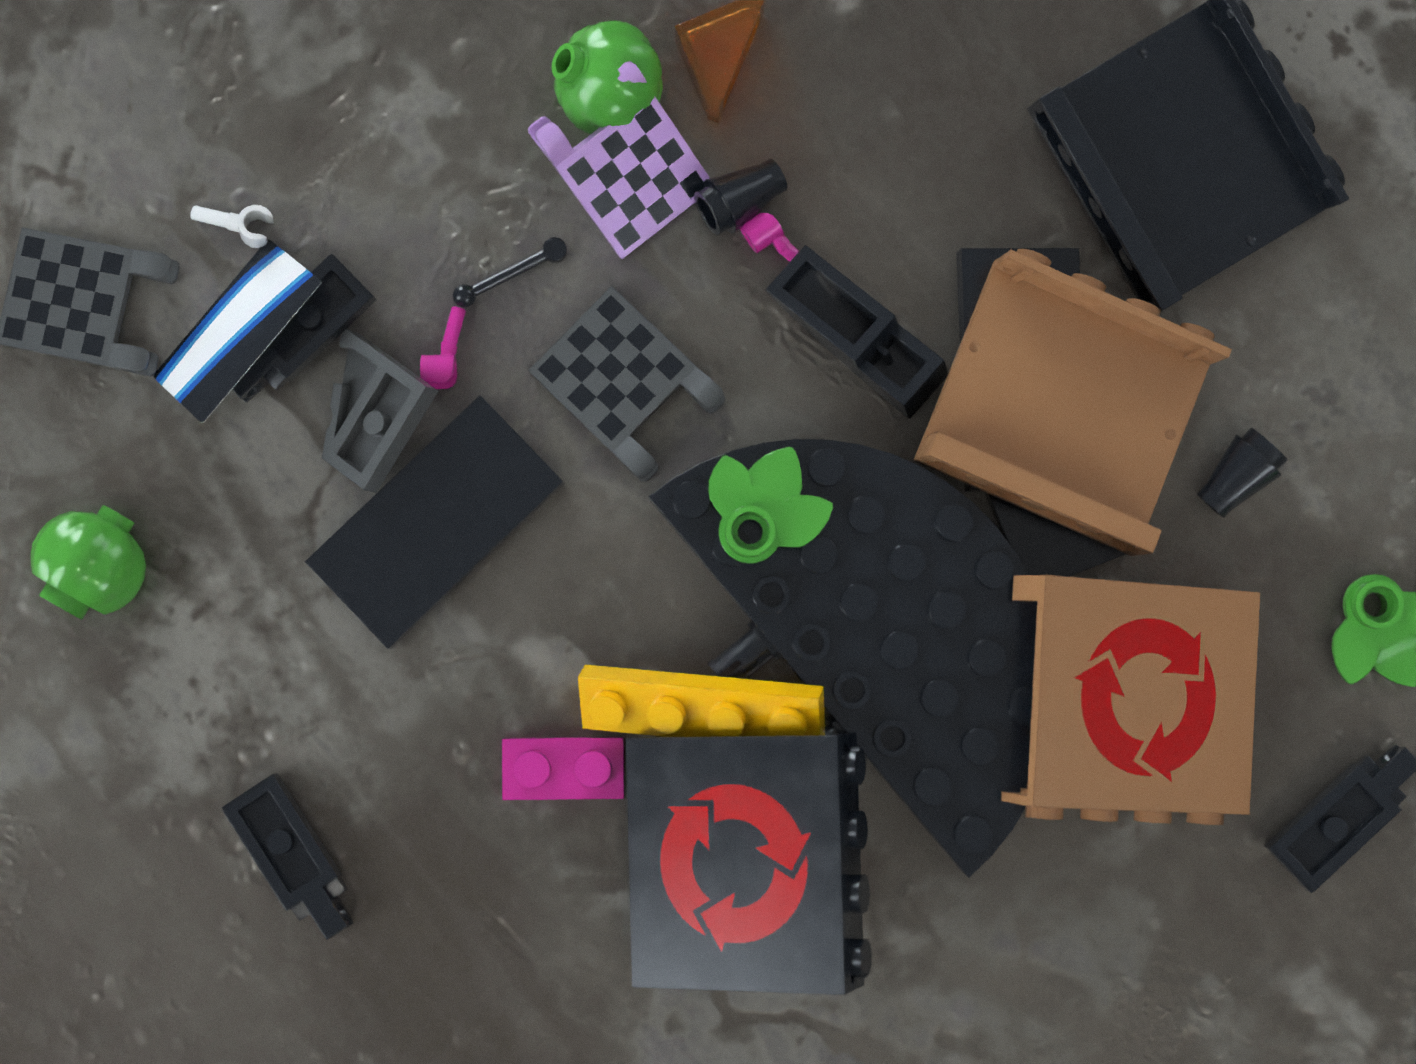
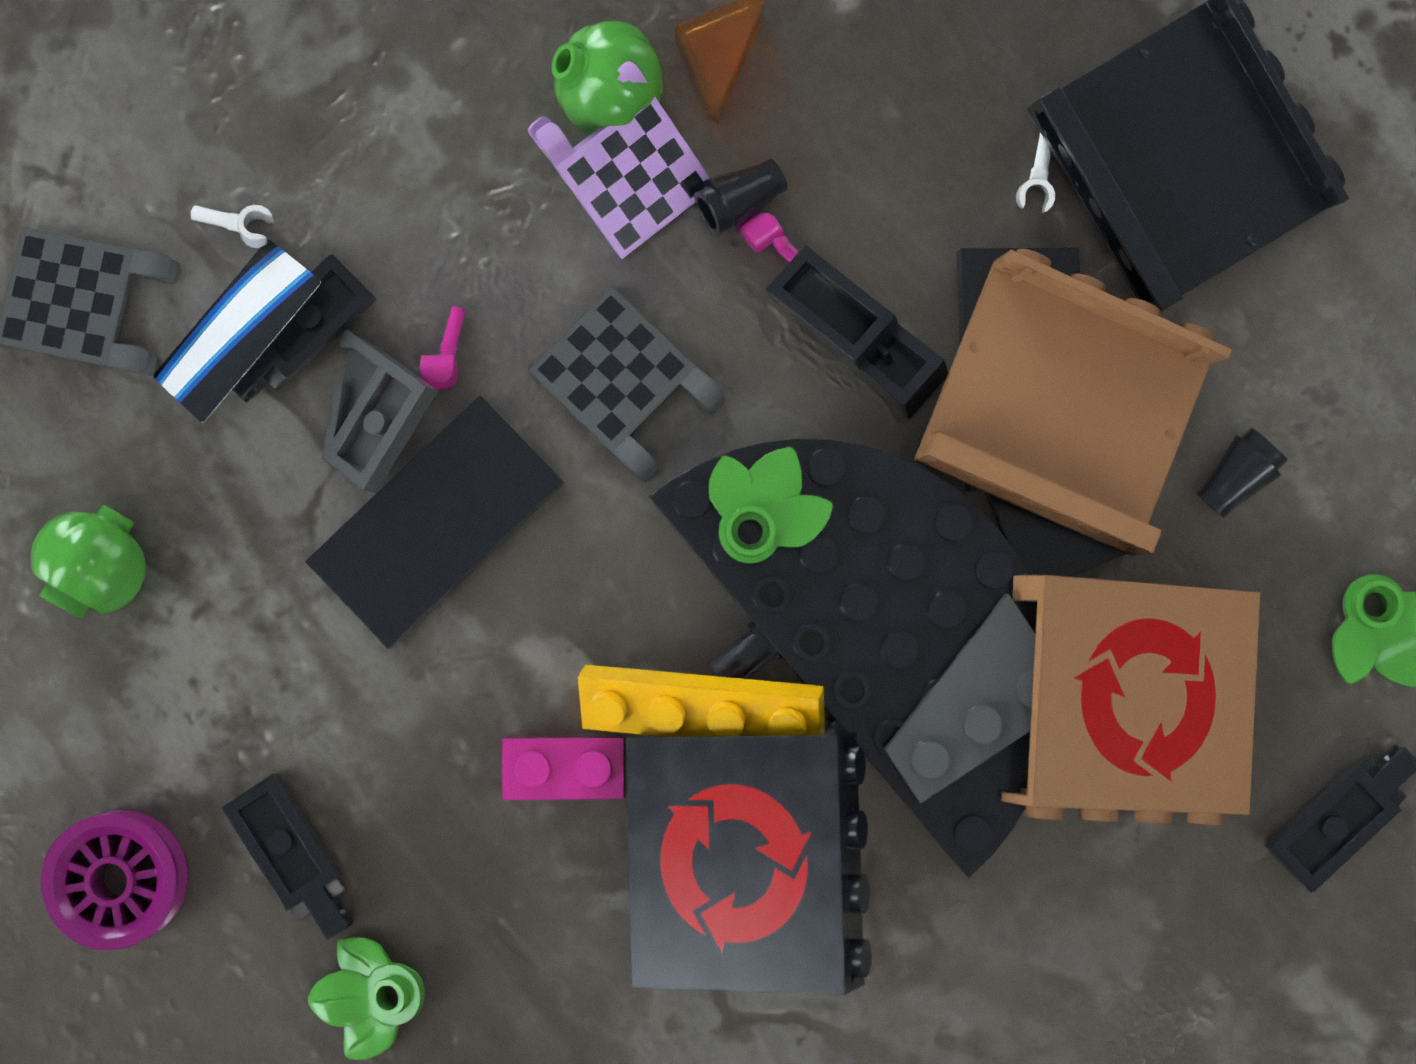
black hinge [452,237,567,308] -> none
none -> magenta wheel [41,810,188,950]
none -> bright green plate [308,937,425,1060]
none -> dark grey wing [884,593,1036,804]
none -> white hand [1016,132,1055,213]

